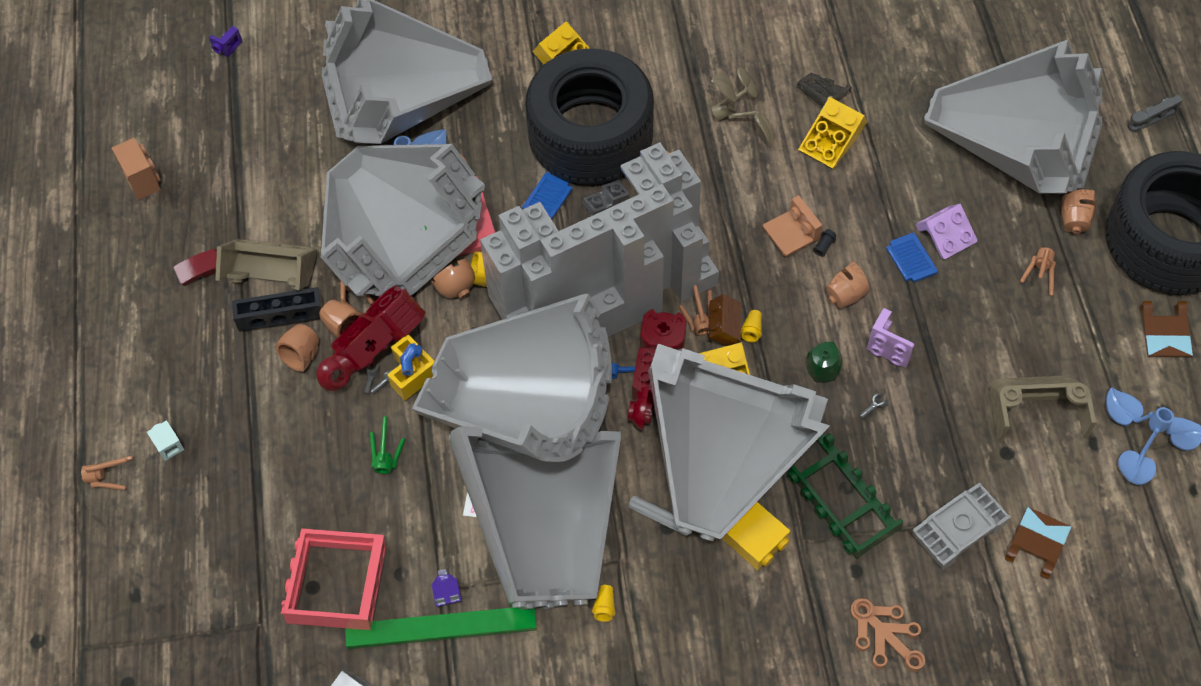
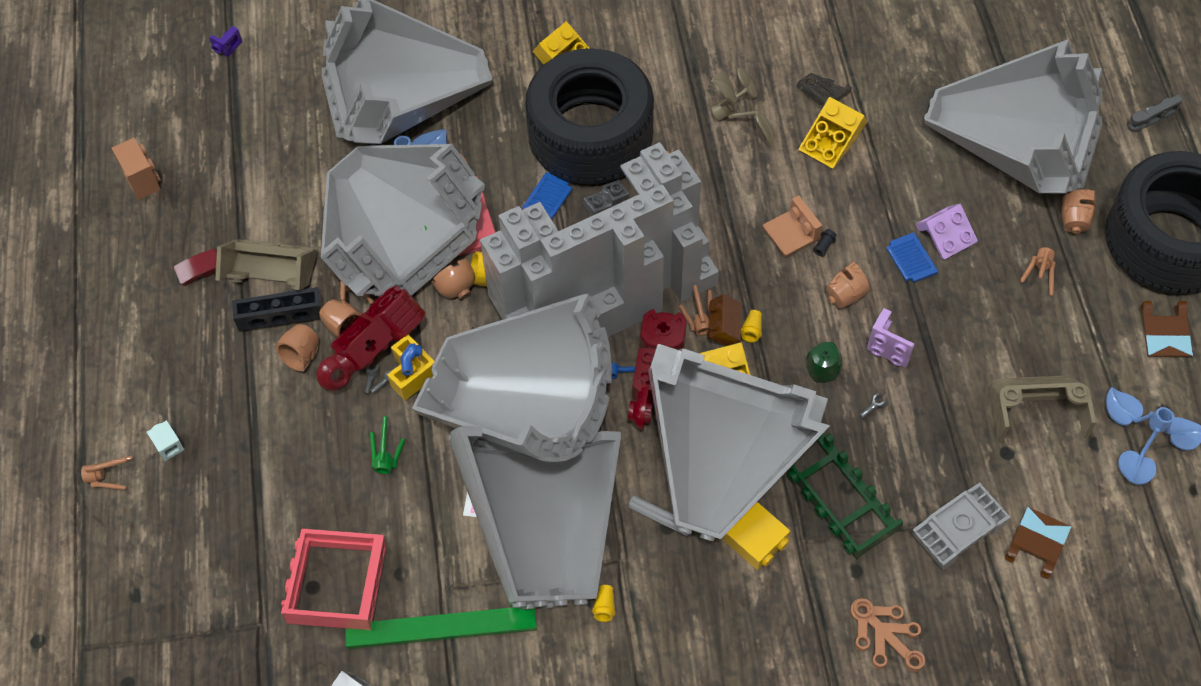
dark purple piece [432,569,461,607] -> none

